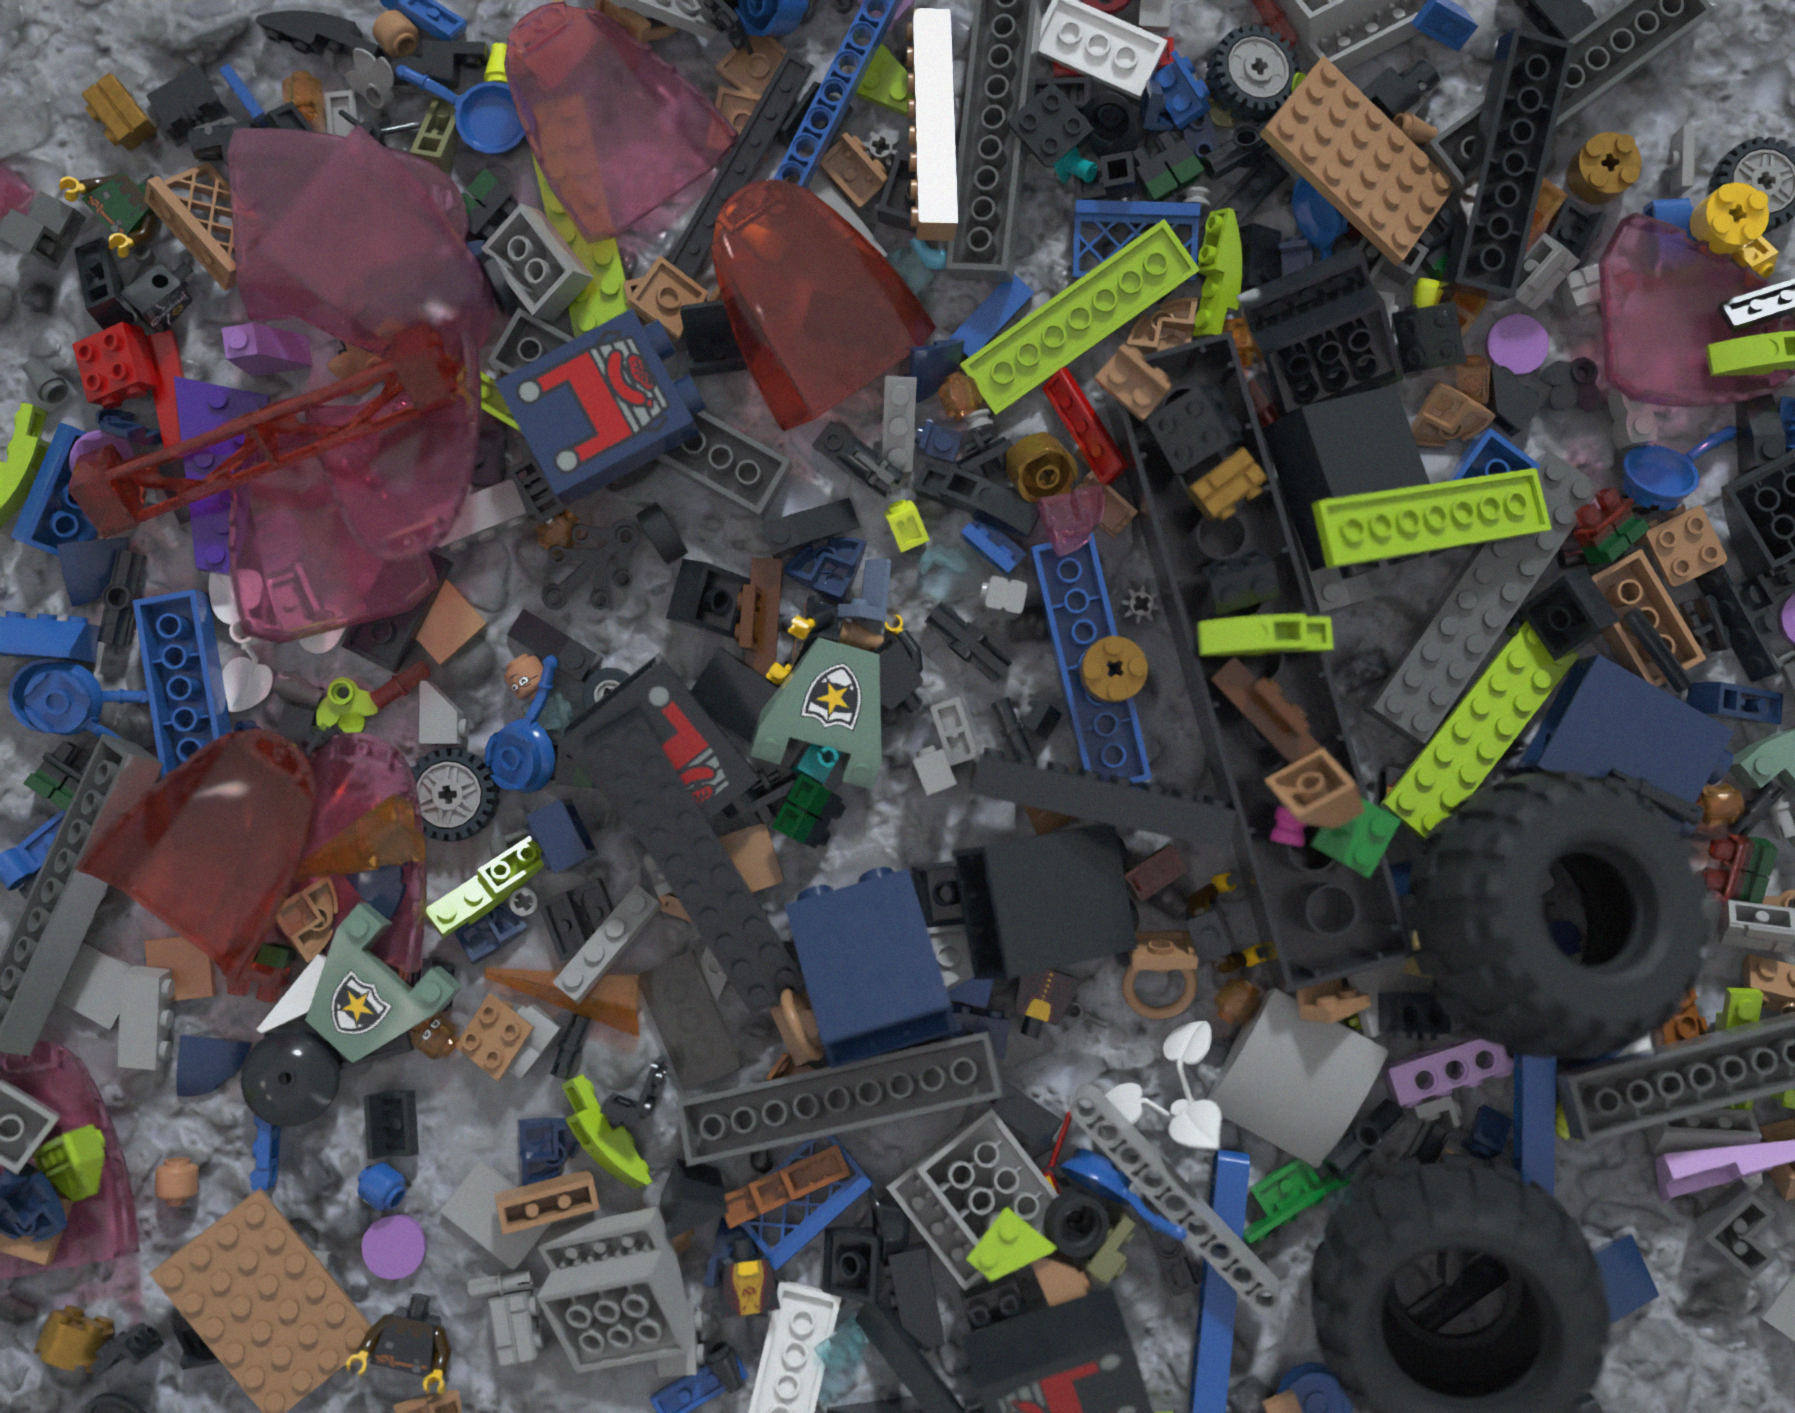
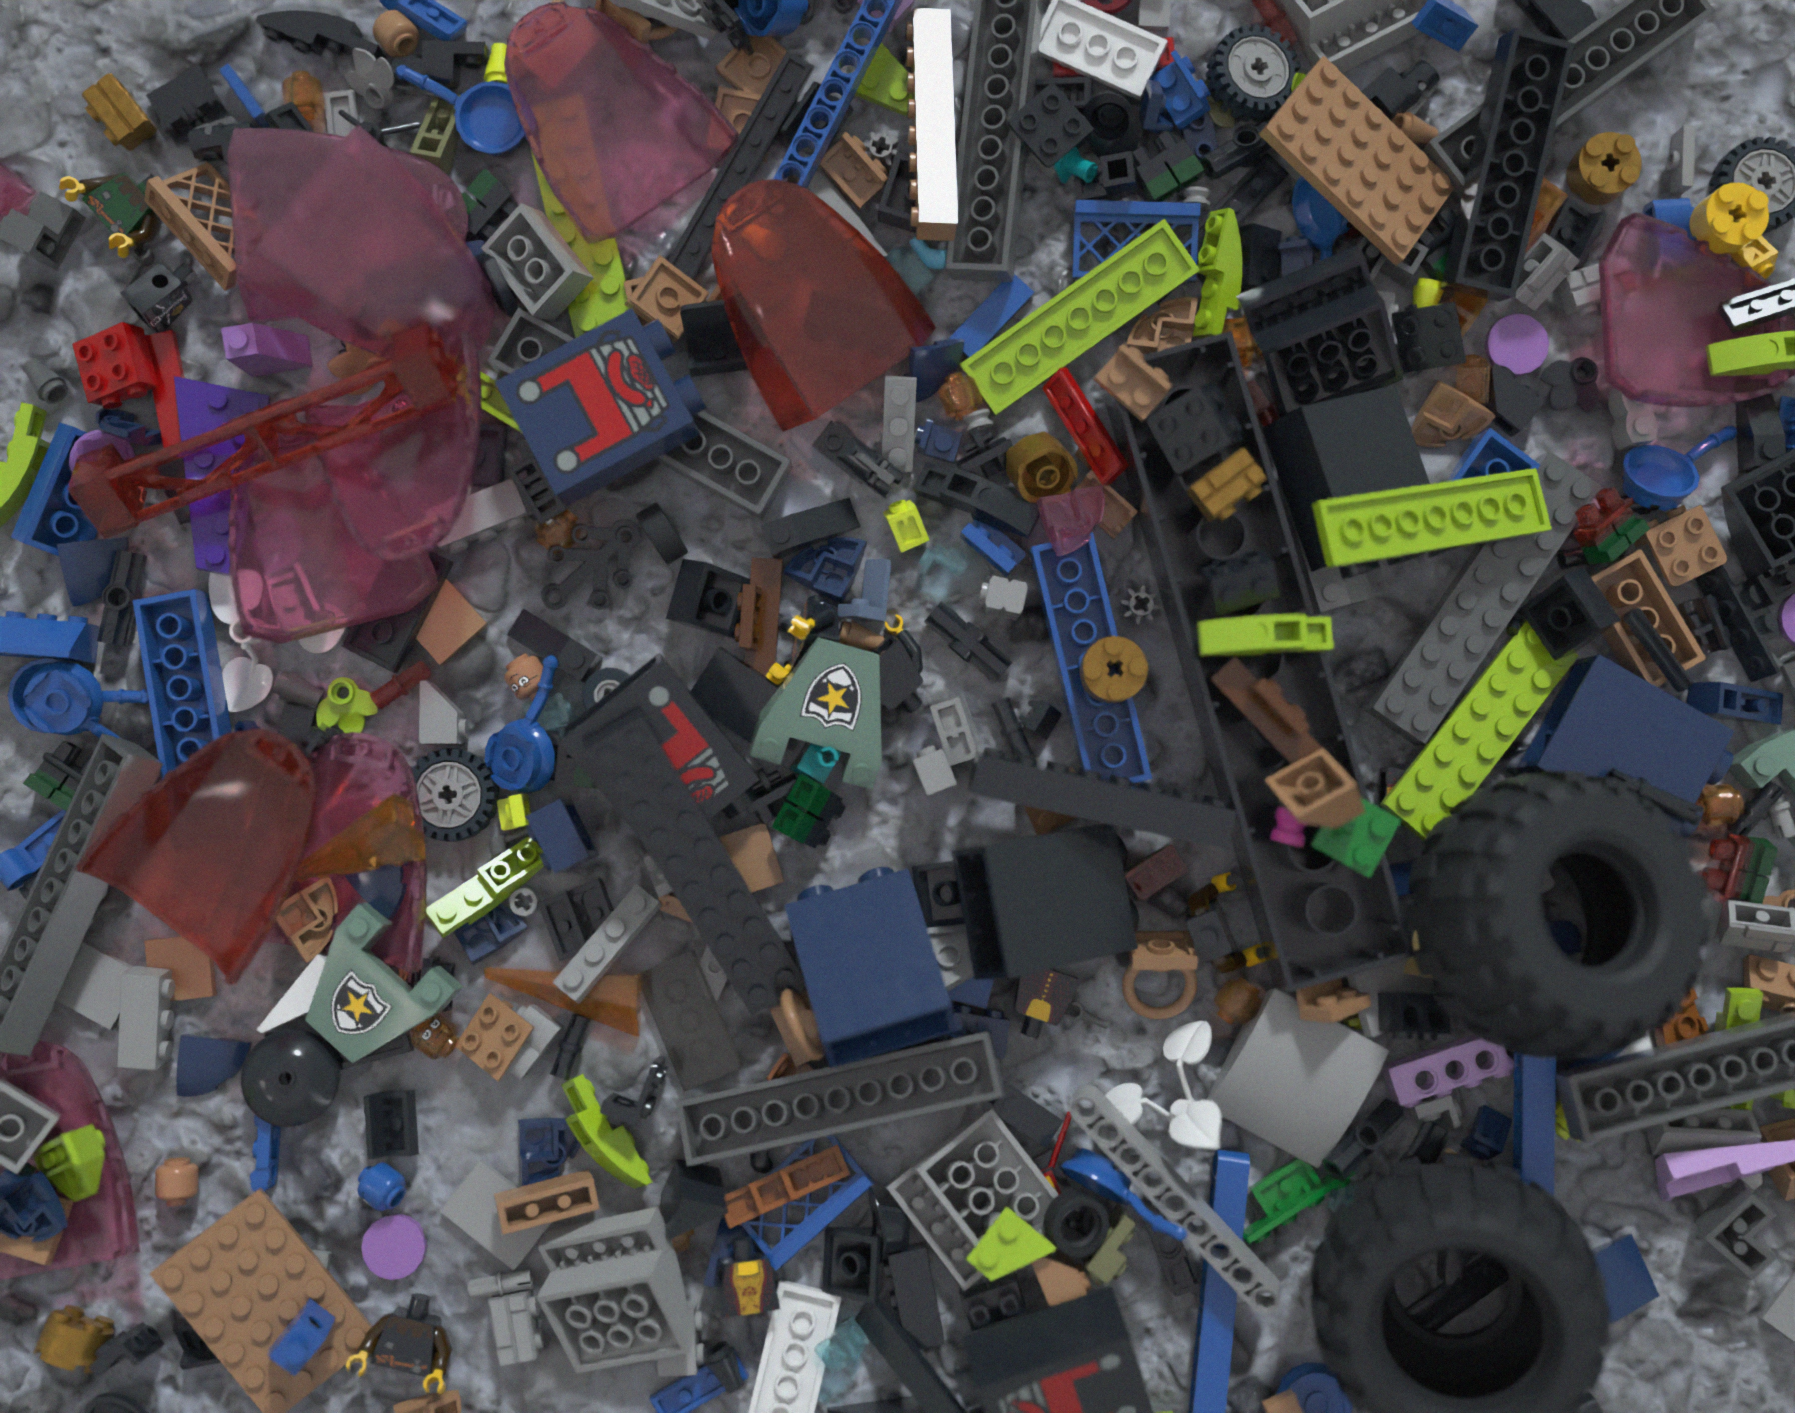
black slope [74,236,135,330] -> none
clear red hips [222,936,297,1003] -> none
none -> blue torso [268,1298,336,1376]
none -> neon yellow bracket [497,794,532,830]

